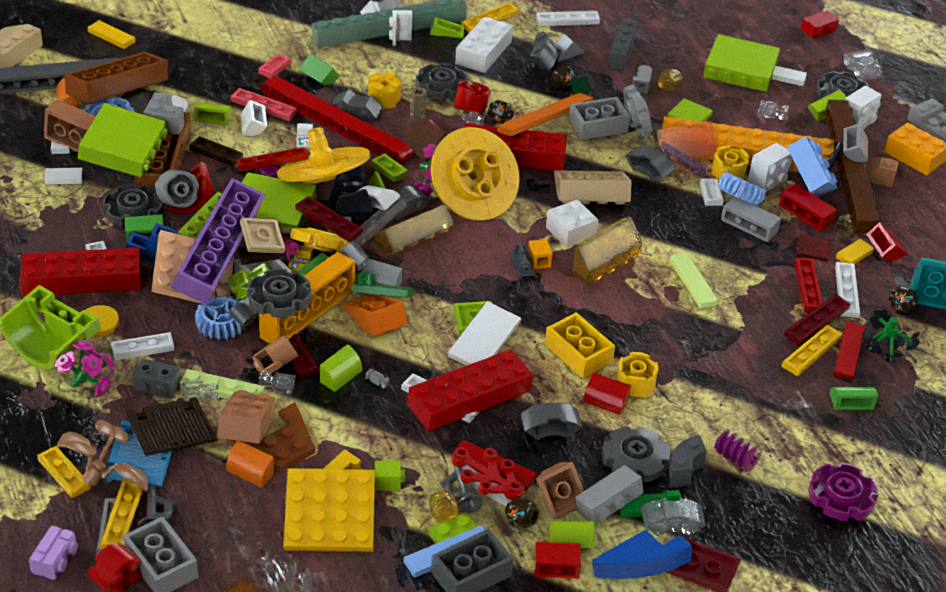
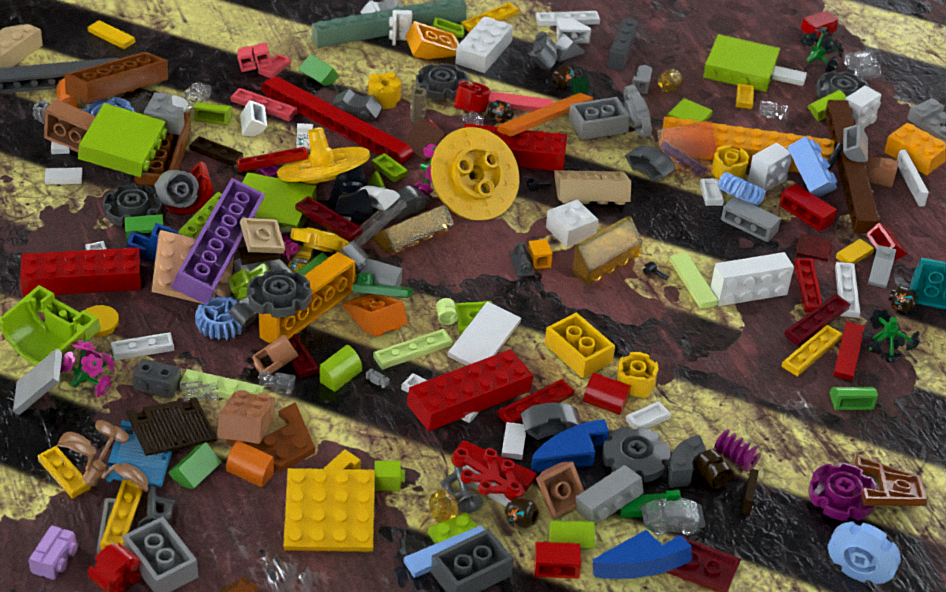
none -> light grey tile [13,349,62,415]
none -> light grey gear [33,100,51,124]
none -> bright green brick [168,442,222,489]
none -> clear leg [184,81,212,109]
none -> coral hips [238,43,272,72]
none -> yellowish green tile [373,329,453,370]
none -> light orange slope [405,21,459,59]
none -> yellowish green wheel [436,298,458,325]
none -> coral tile [488,92,553,112]
none -> red tile [498,379,574,424]
none -> white tile [501,422,526,460]
none -> blue slope [531,419,609,473]
none -> white slope [556,19,591,43]
none -> white tile [626,401,671,429]
none -> black hand [643,262,669,281]
none -> dark brown wheel [695,449,734,489]
none -> white brick [710,252,794,306]
none -> yellow tile [736,84,754,109]
none -> dark brown tile [742,469,759,515]
none -> black plant [800,27,844,72]
none -> light blue piece [828,522,901,584]
none -> dark orange wing [855,455,927,506]
none -> light grey slope [868,245,896,289]
none -> white tile [897,150,929,206]

